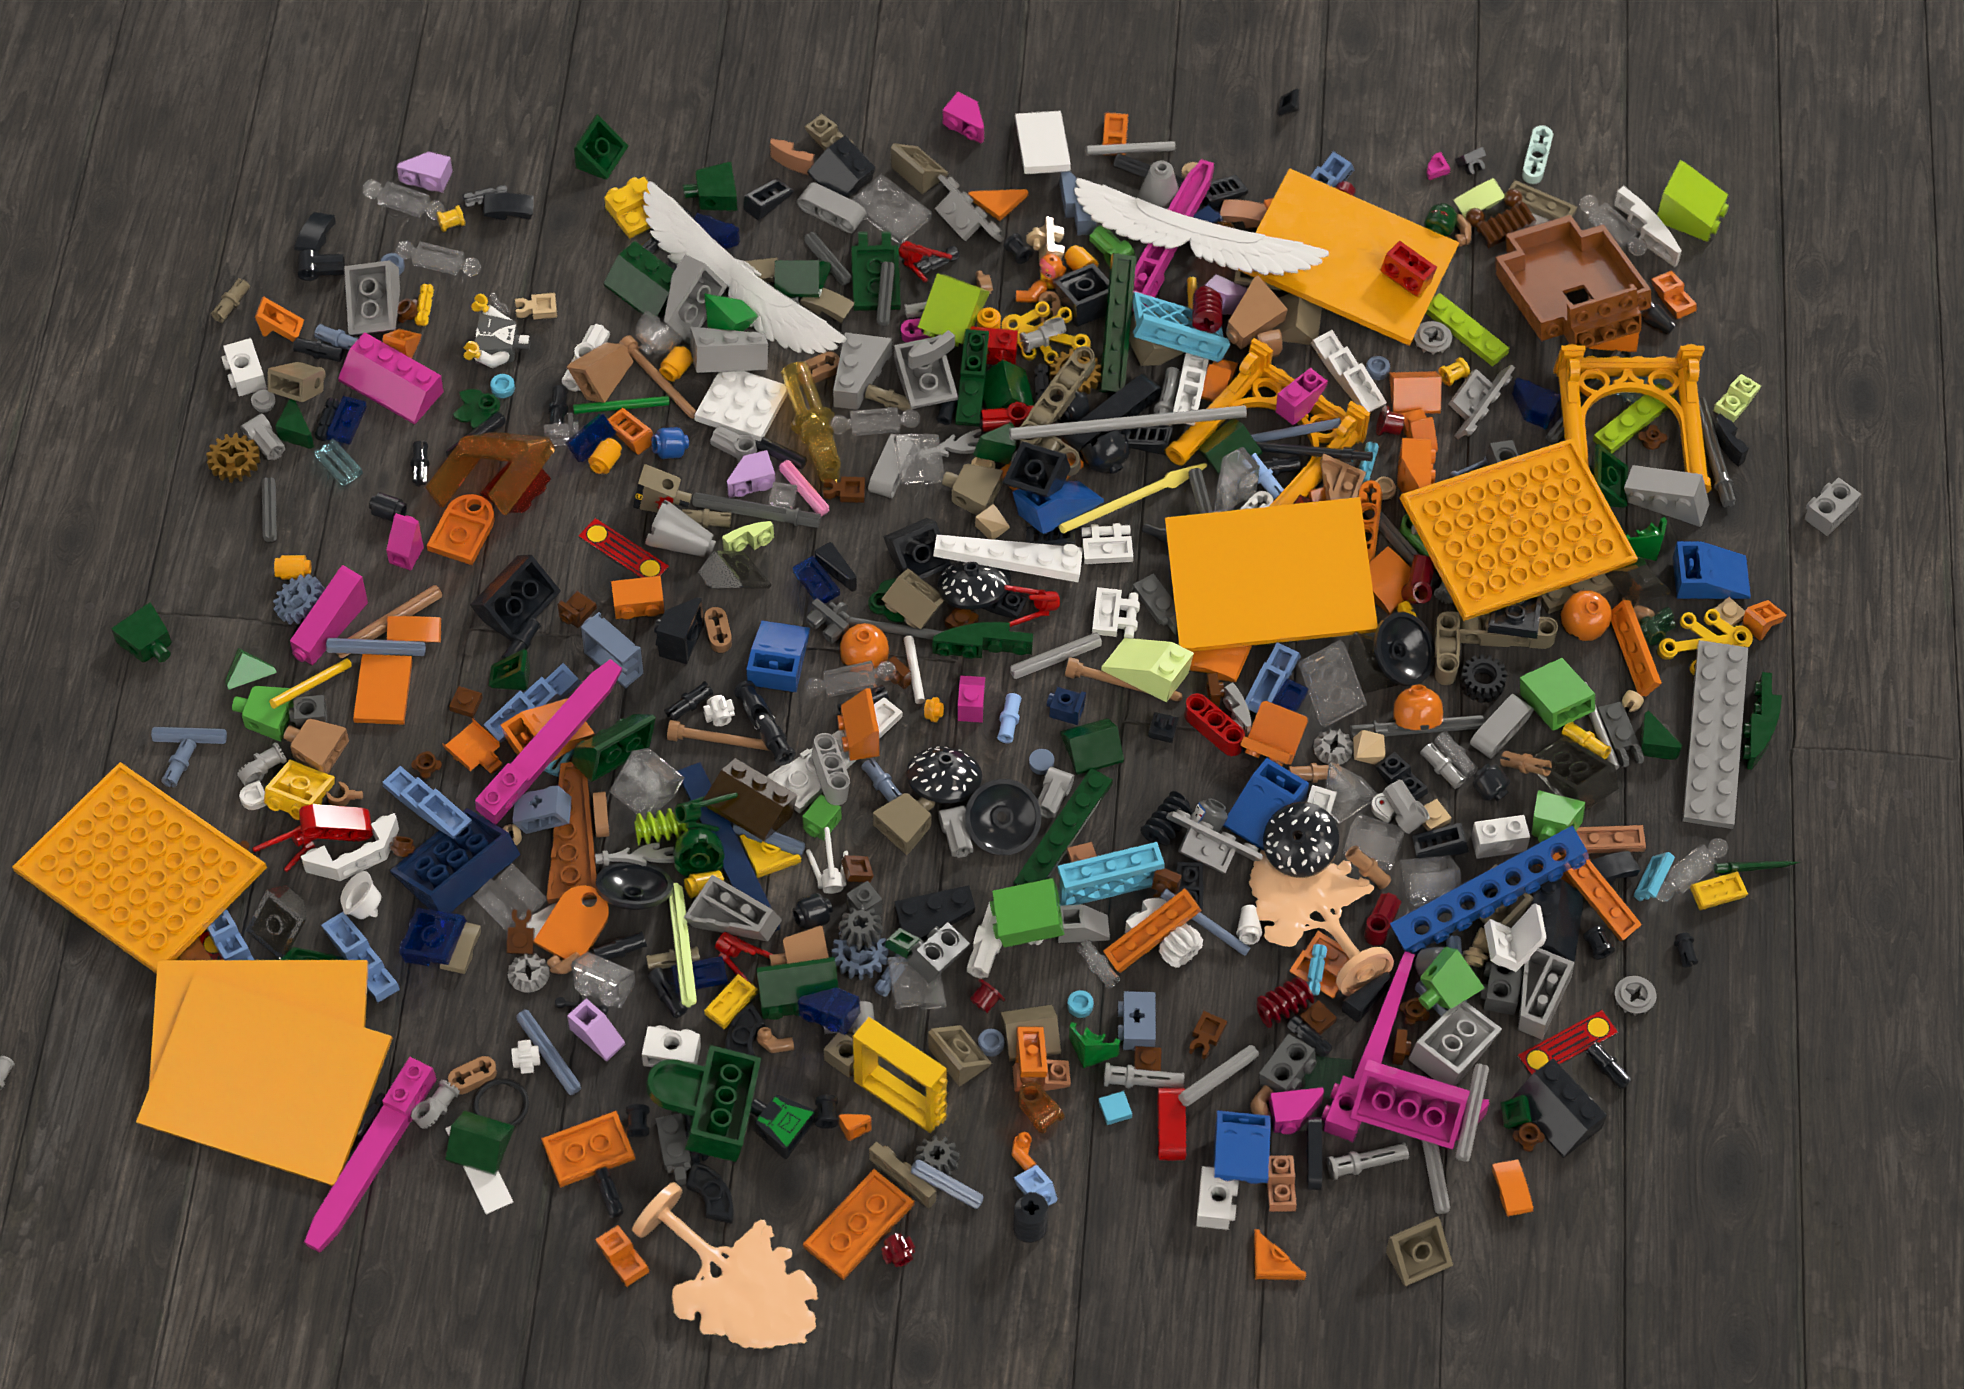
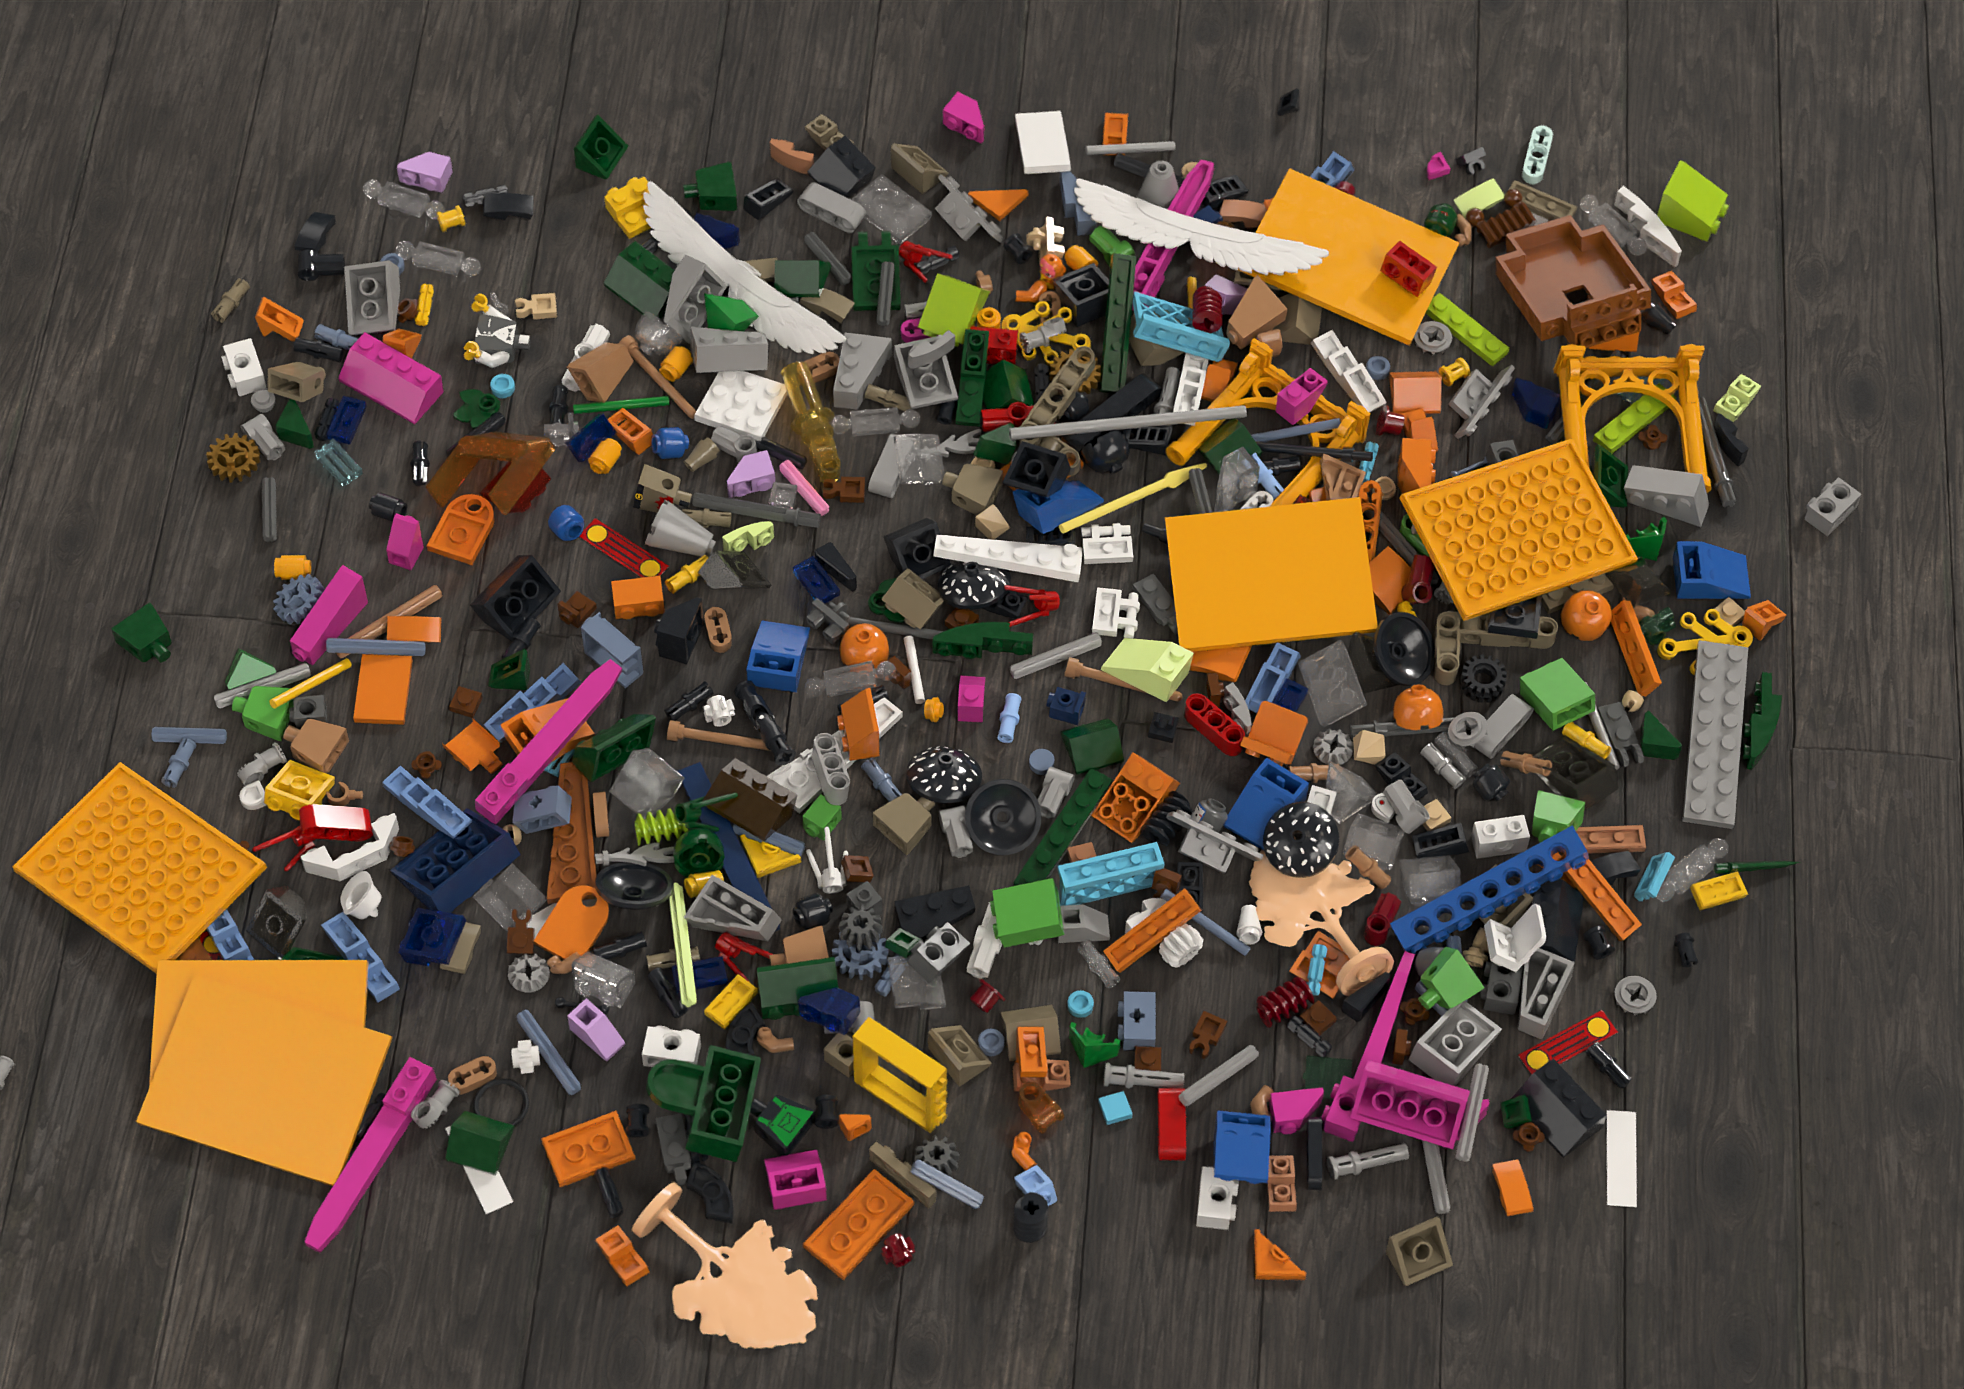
dark grey brick [1259,1034,1317,1093] -> none
none -> light grey axle [214,663,311,708]
none -> blue head [548,505,584,541]
none -> yellow pin [665,555,713,594]
none -> dark tan cone [684,437,720,472]
none -> dark pink slope [764,1150,826,1210]
none -> orange slope [1091,752,1180,843]
none -> light grey gear [1448,712,1488,749]
none -> white sticker [1607,1110,1637,1207]

